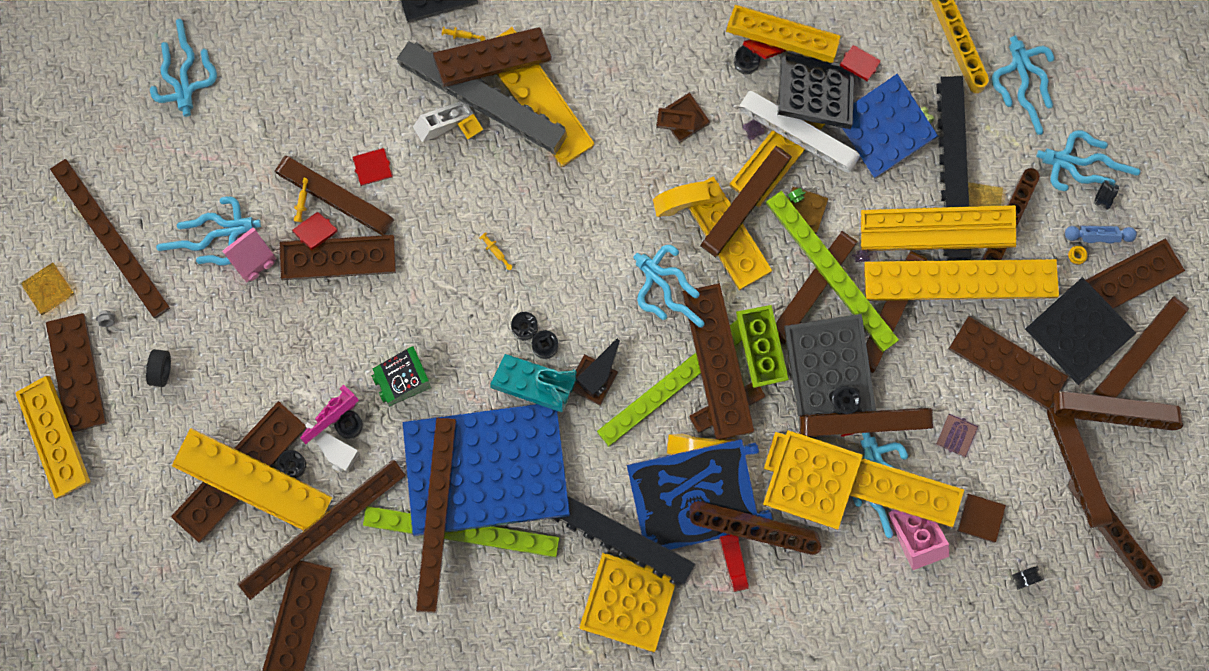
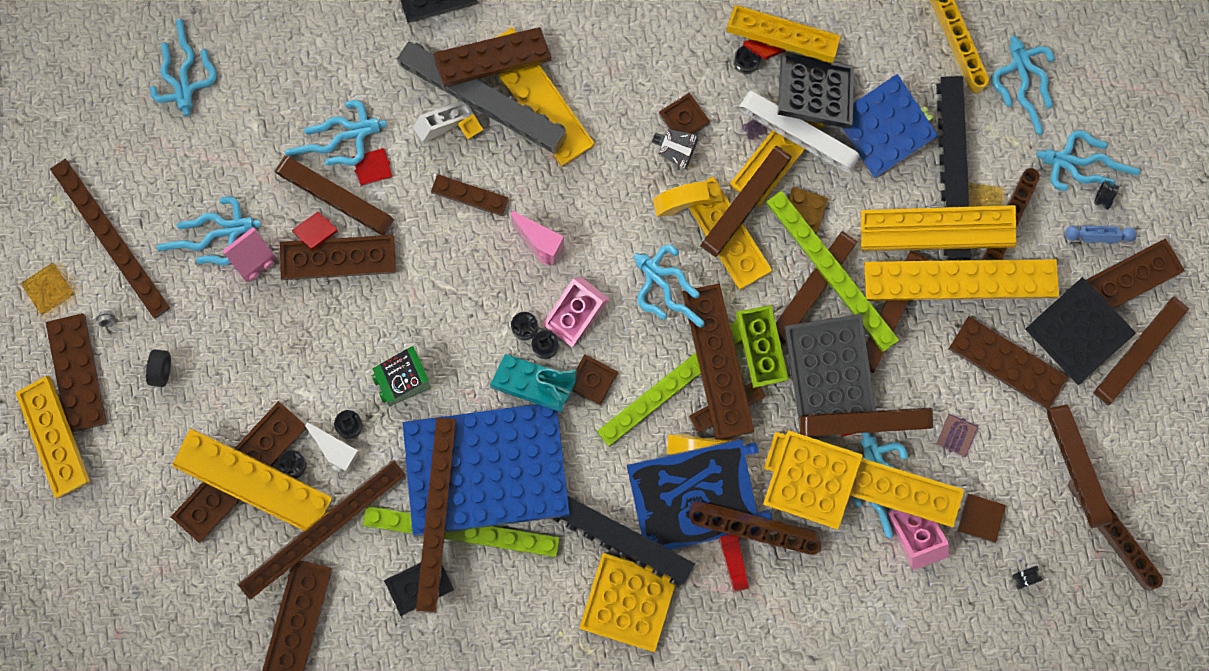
yellow piece [294,178,308,222] -> none
dark pink wing [300,385,359,444] -> none
yellow piece [441,26,485,41] -> none
yellow piece [479,232,512,270] -> none
black slope [576,338,620,398] -> none
reddish brown plate [656,108,696,132] -> none
bright green plate [788,188,806,204] -> none
black wheel [831,386,861,414] -> none
piece [840,45,881,82] -> none
clear purple plate [852,250,873,262] -> none
reddish brown beam [1053,392,1184,431] -> none
yellow plate [1068,246,1087,265] -> none
none -> medium azure plant [285,100,387,166]
none -> black tile [384,562,454,616]
none -> reddish brown plate [431,174,509,216]
none -> bright pink slope [511,211,564,266]
none -> bright pink slope [542,276,610,347]
none -> torso [652,129,700,169]

